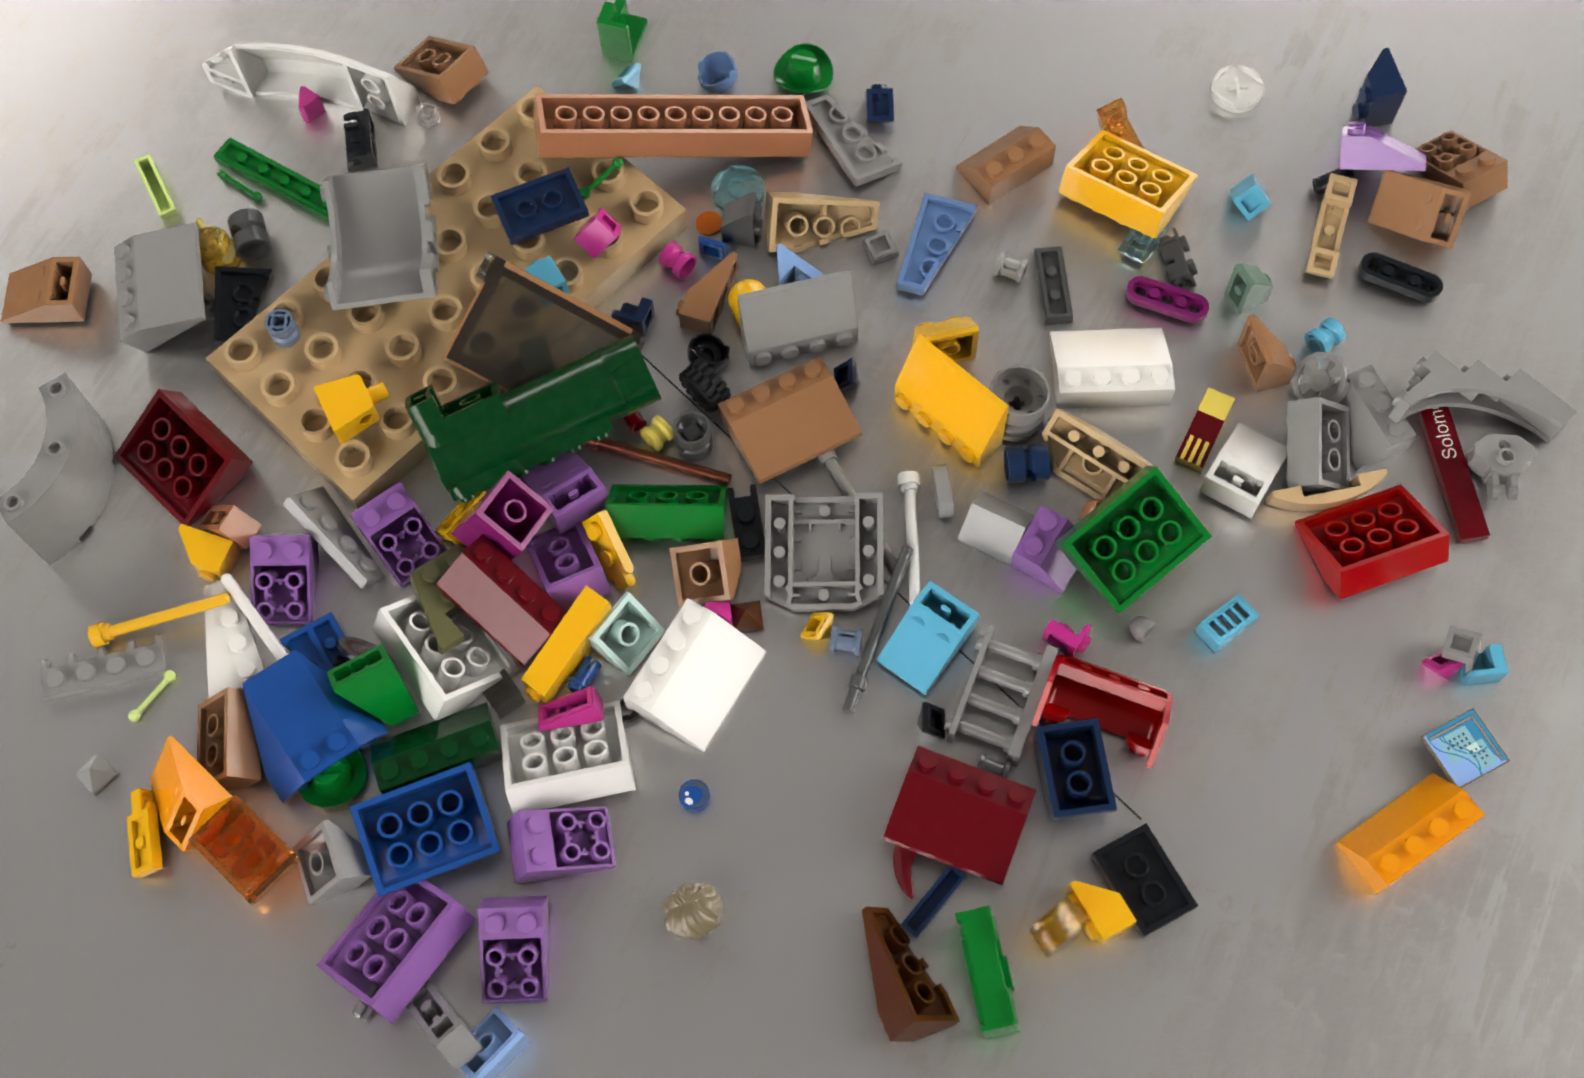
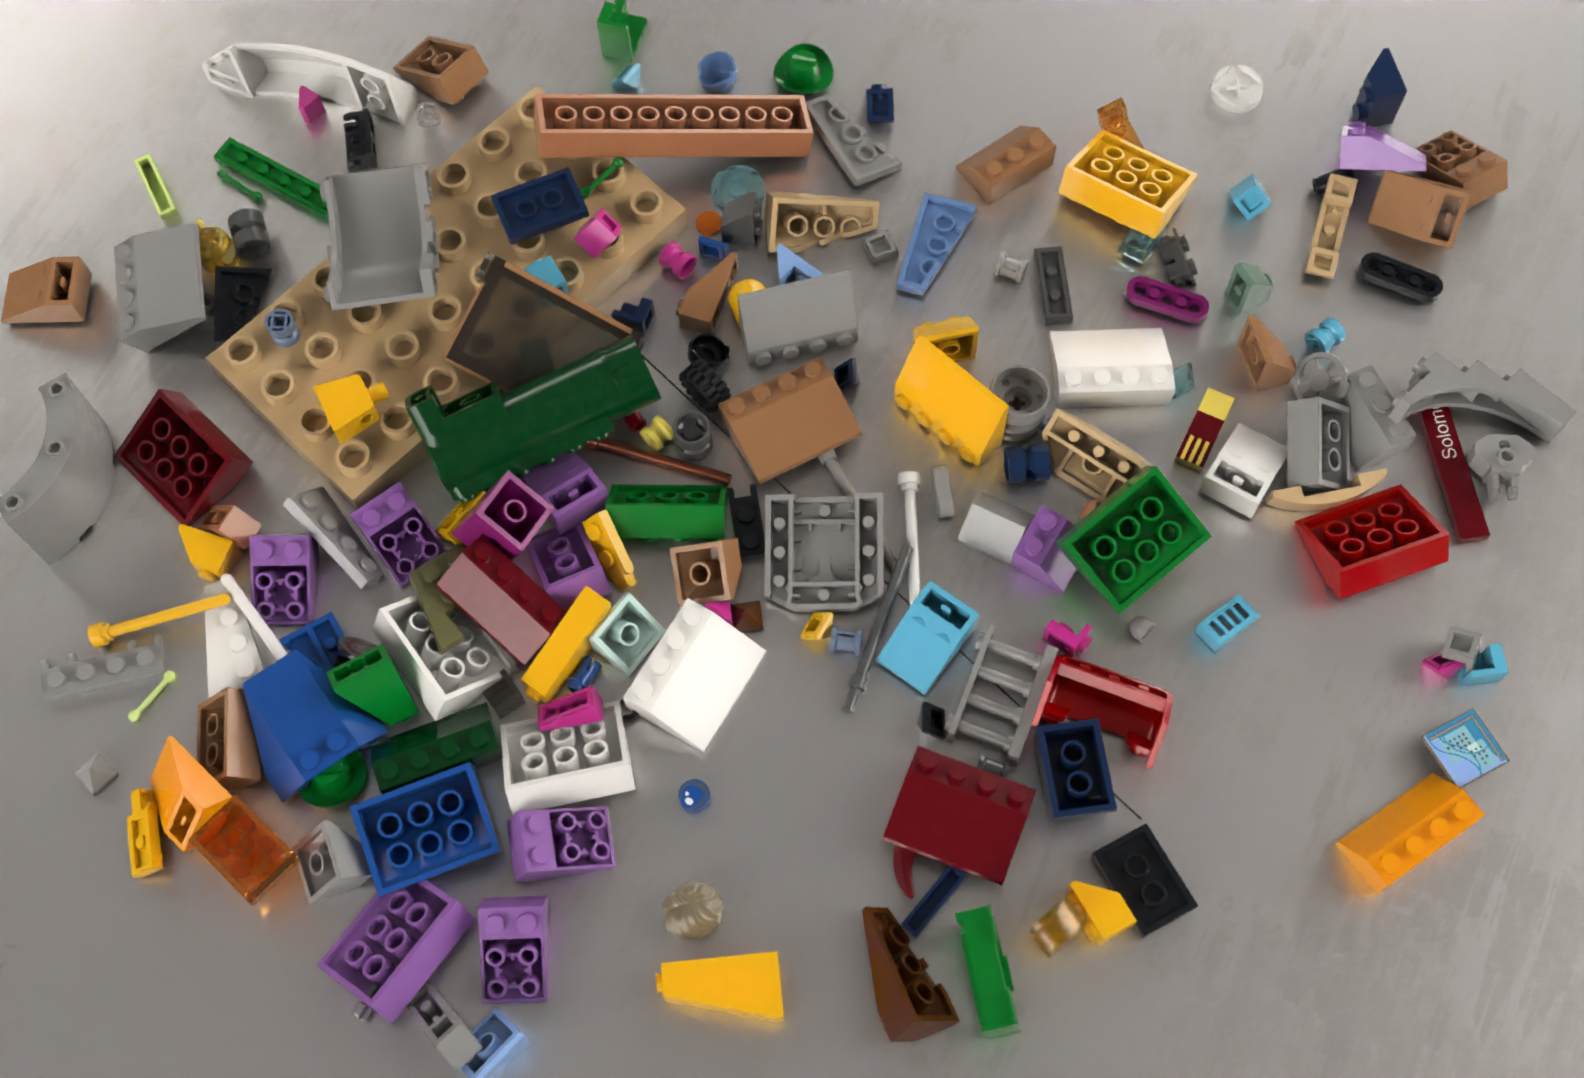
none -> yellow slope [656,951,784,1023]
none -> clear light blue slope [1172,362,1195,399]

